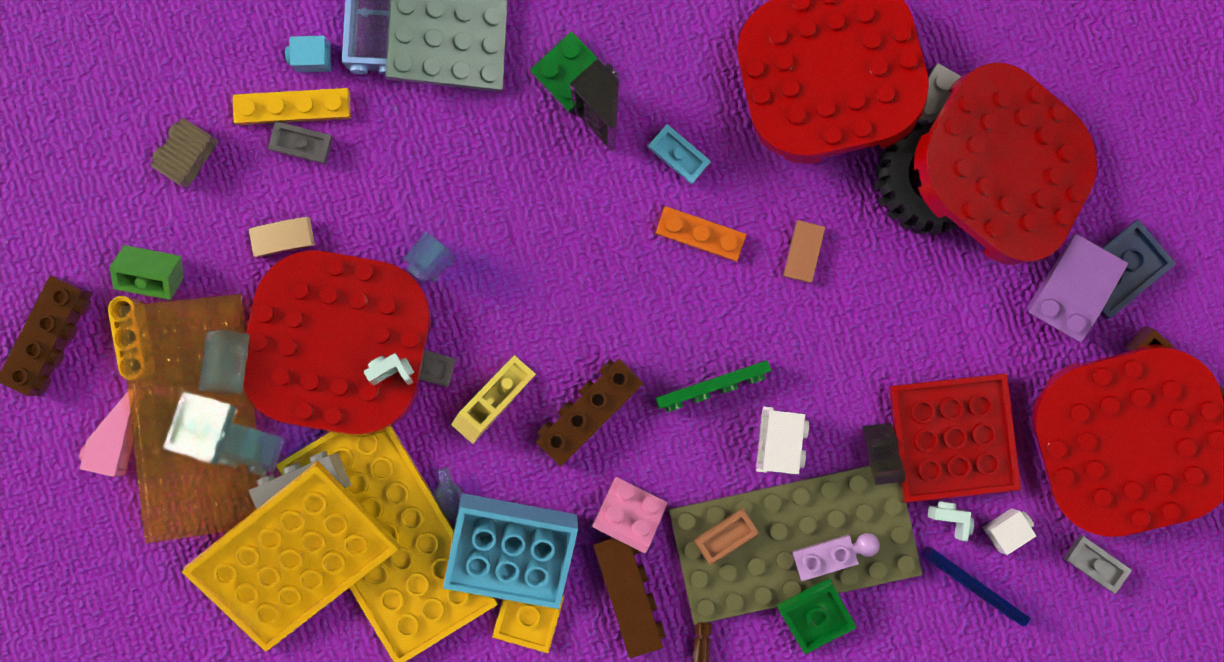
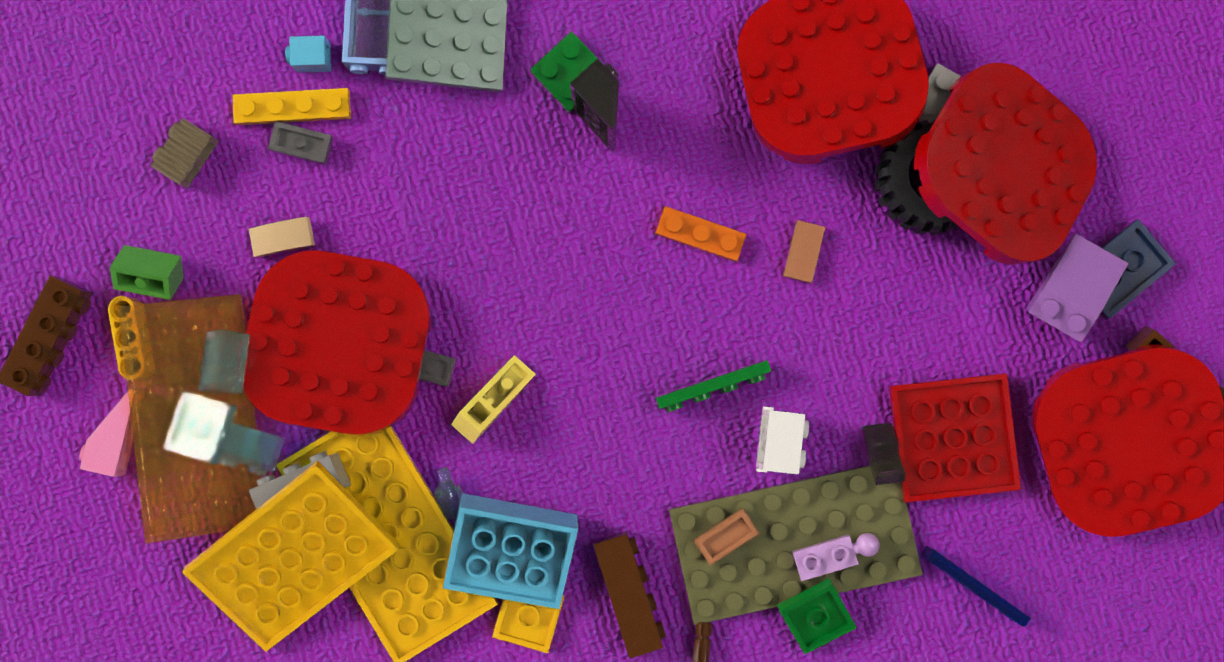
light aqua bracket [363,353,415,385] -> none
clear light blue brick [403,232,456,283] -> none
reddish brown brick [536,359,644,467] -> none
bright pink plate [592,477,668,553] -> none
medium azure plate [648,124,711,185] -> none
light aqua bracket [928,501,974,541] -> none
white brick [982,508,1036,555] -> none
flat silver plate [1063,535,1132,594] -> none

